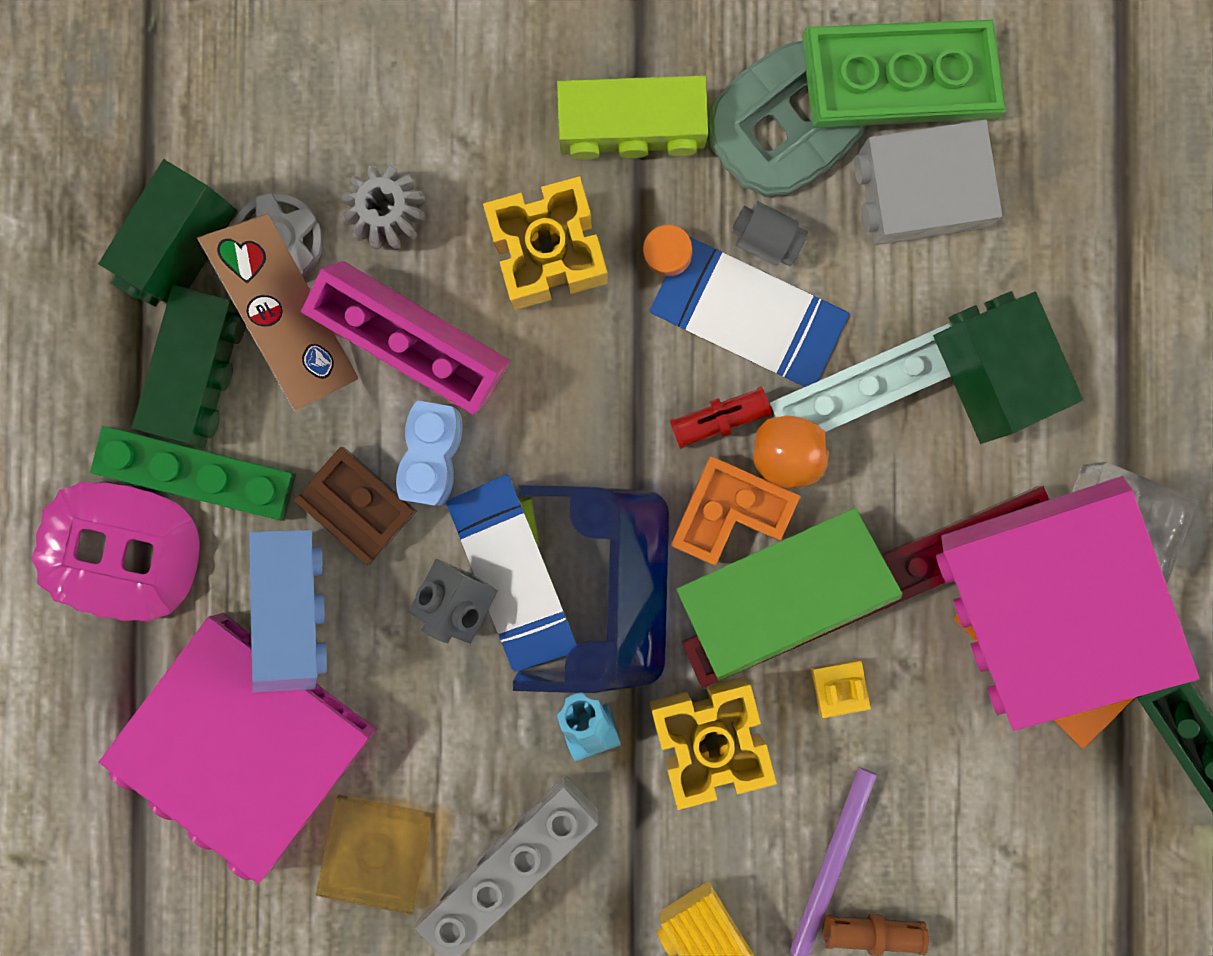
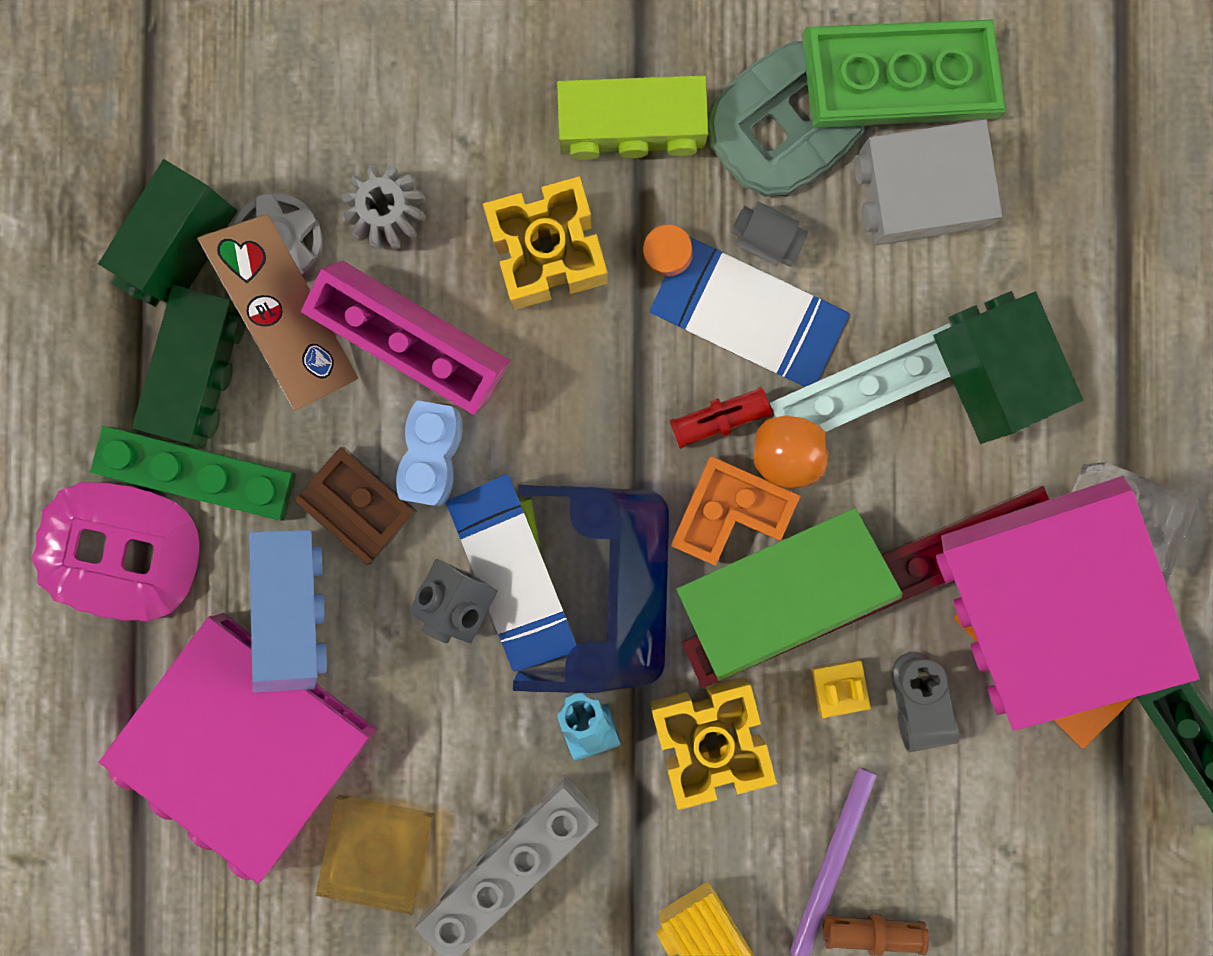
none -> dark grey piece [892,652,959,753]

